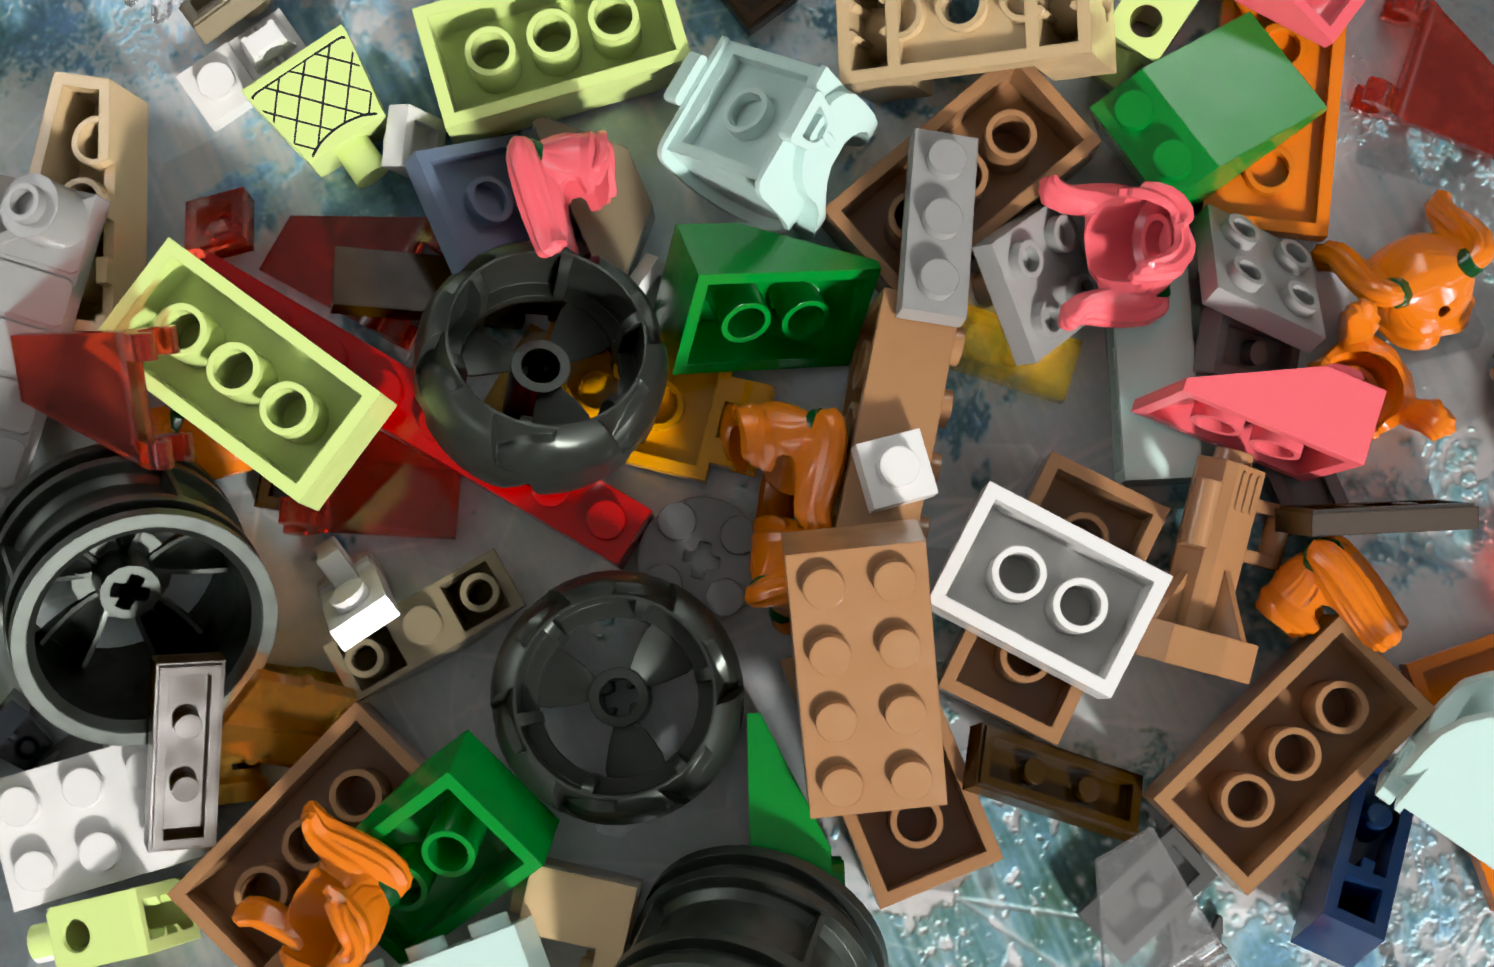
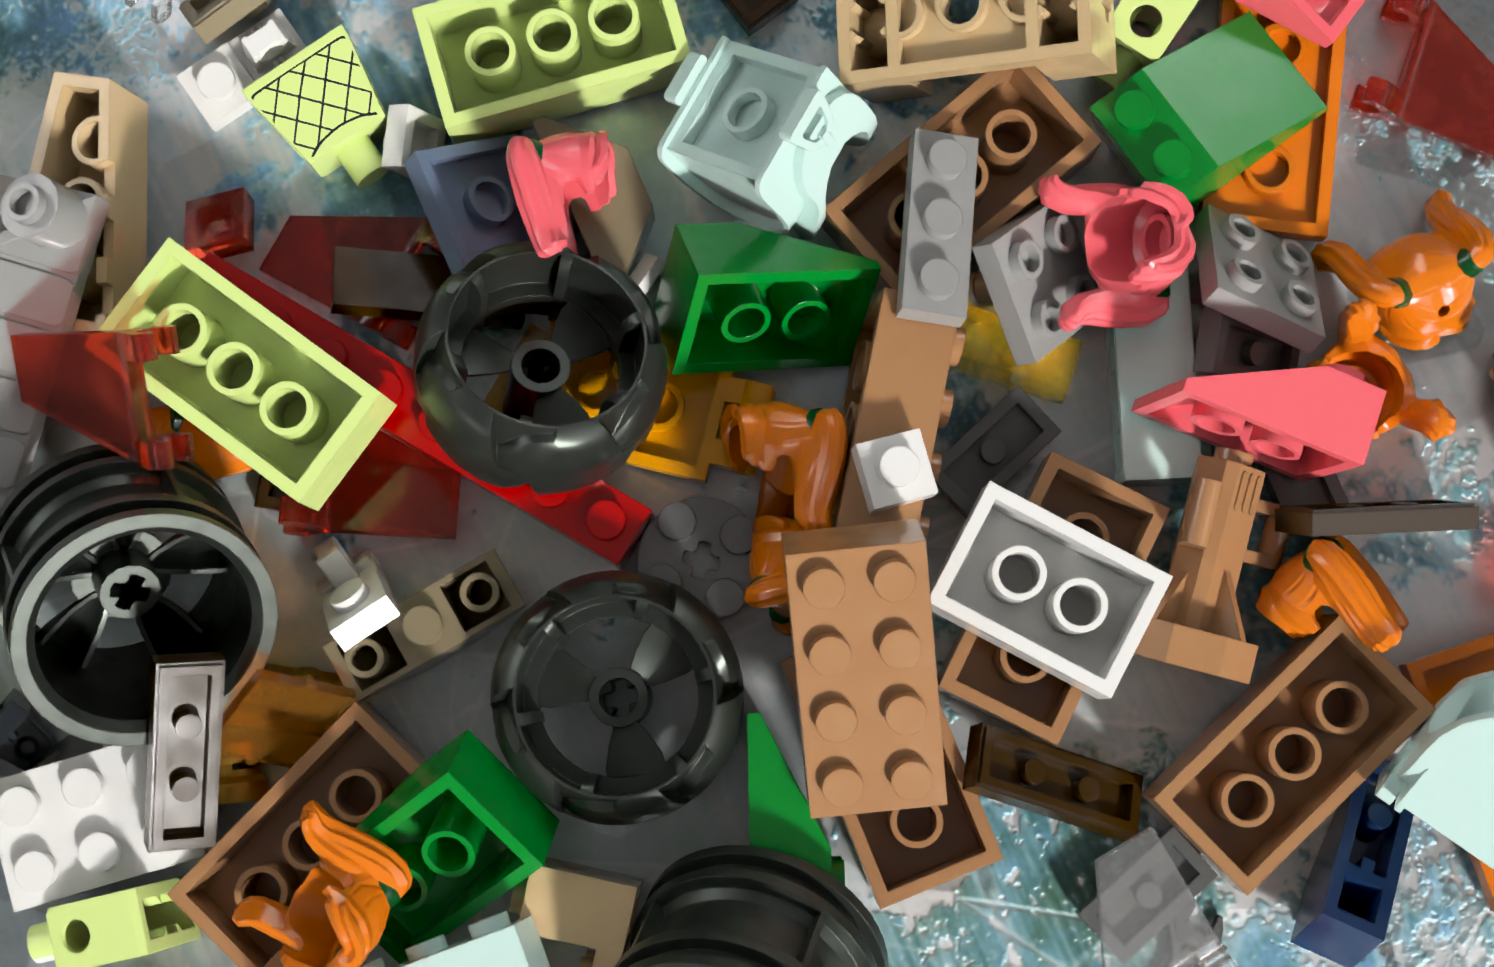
none -> dark grey plate [936,385,1062,519]

